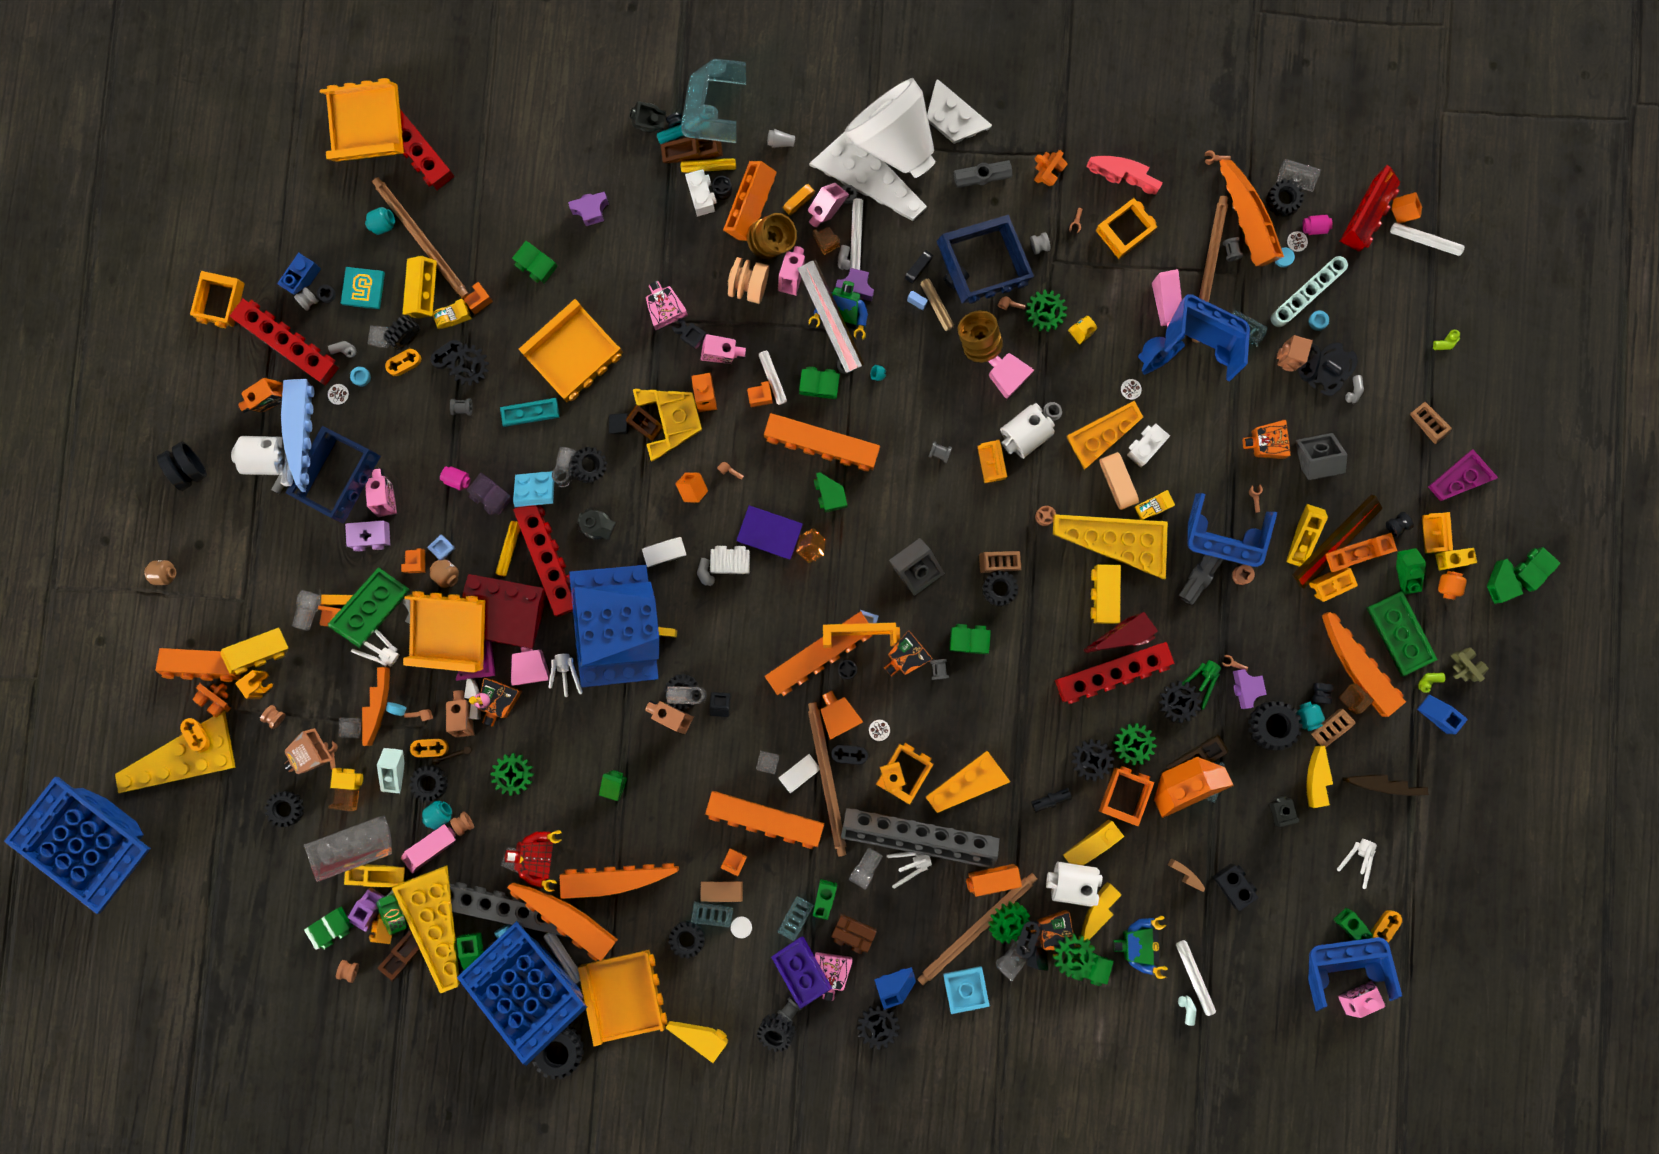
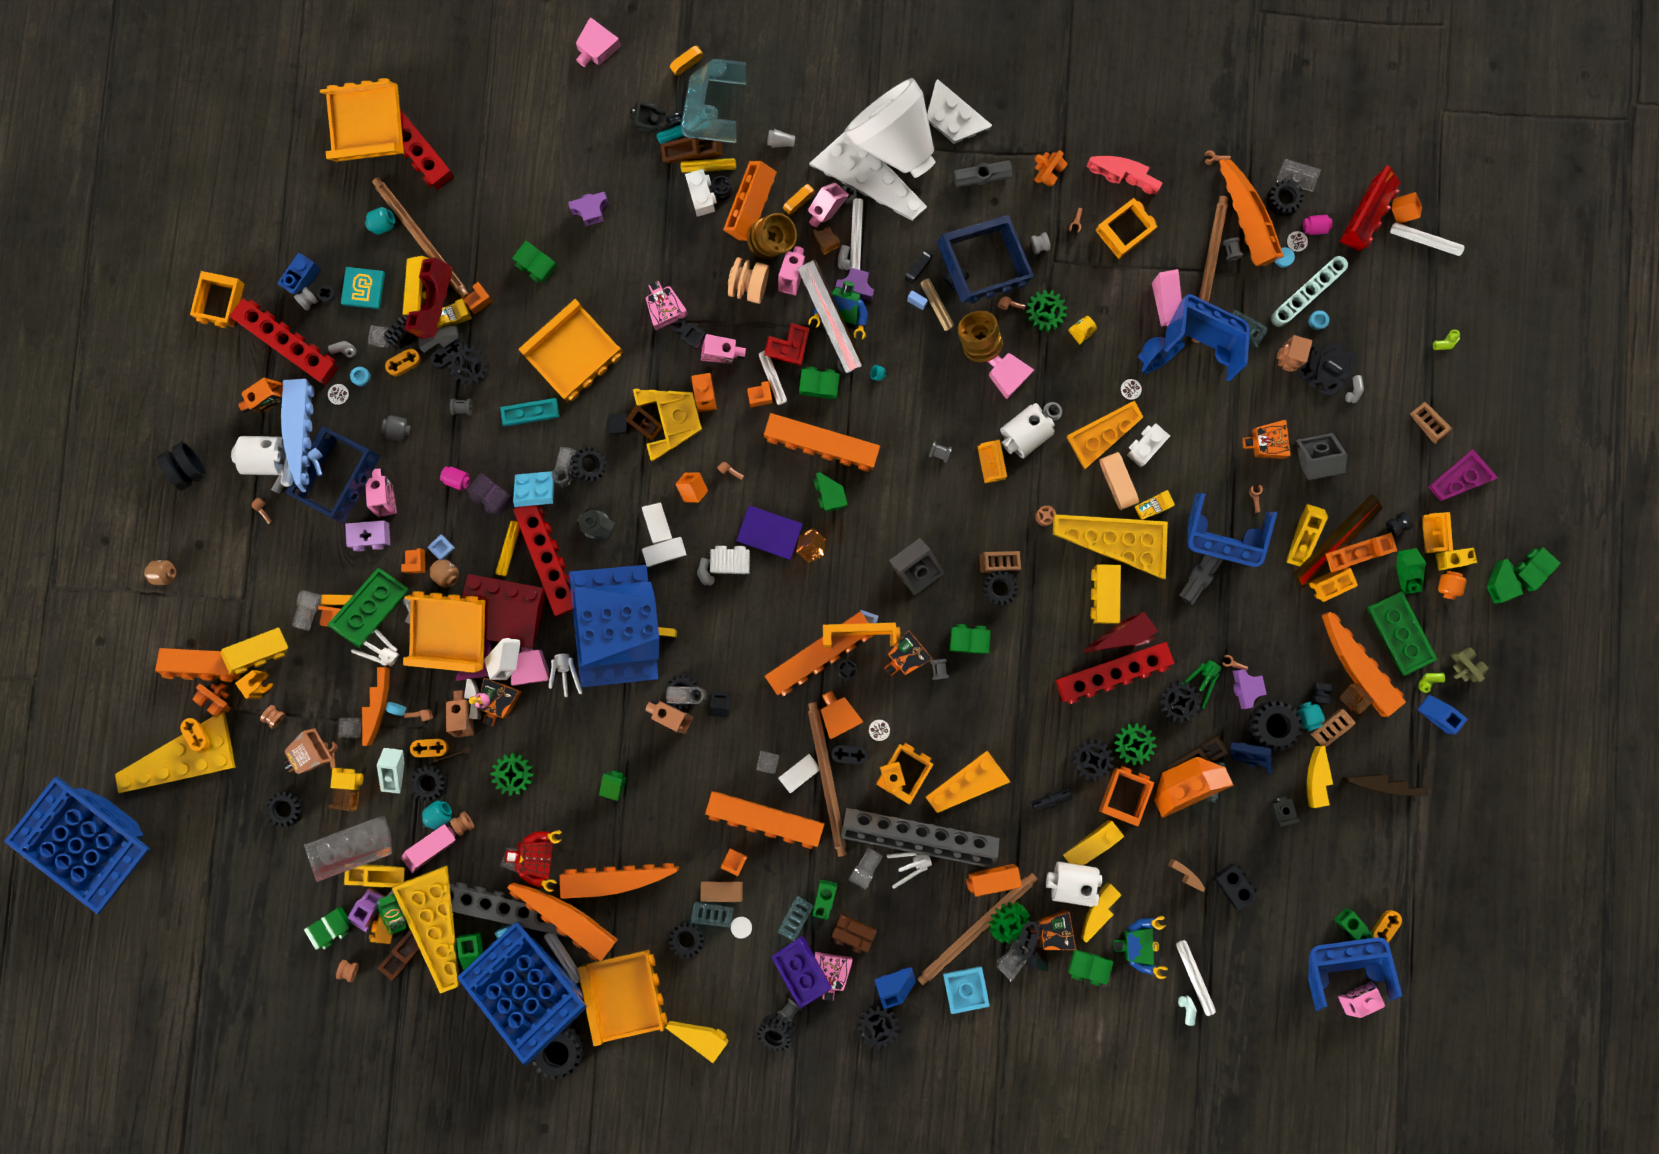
green gear [1053,933,1097,979] -> none
nougat wheel [1232,565,1255,585] -> none
white plant [1337,839,1377,889] -> none
none -> nougat hand [252,498,272,524]
none -> light blue hand [308,448,323,476]
none -> dark grey head [381,415,411,442]
none -> dark red arch [404,257,453,339]
none -> dark grey slope [419,325,459,353]
none -> white slope [484,638,520,680]
none -> bright pink torso [576,17,621,67]
none -> white slope [642,503,672,544]
none -> light orange beam [670,46,704,76]
none -> red plate [764,323,809,366]
none -> dark blue wing [1230,742,1274,774]

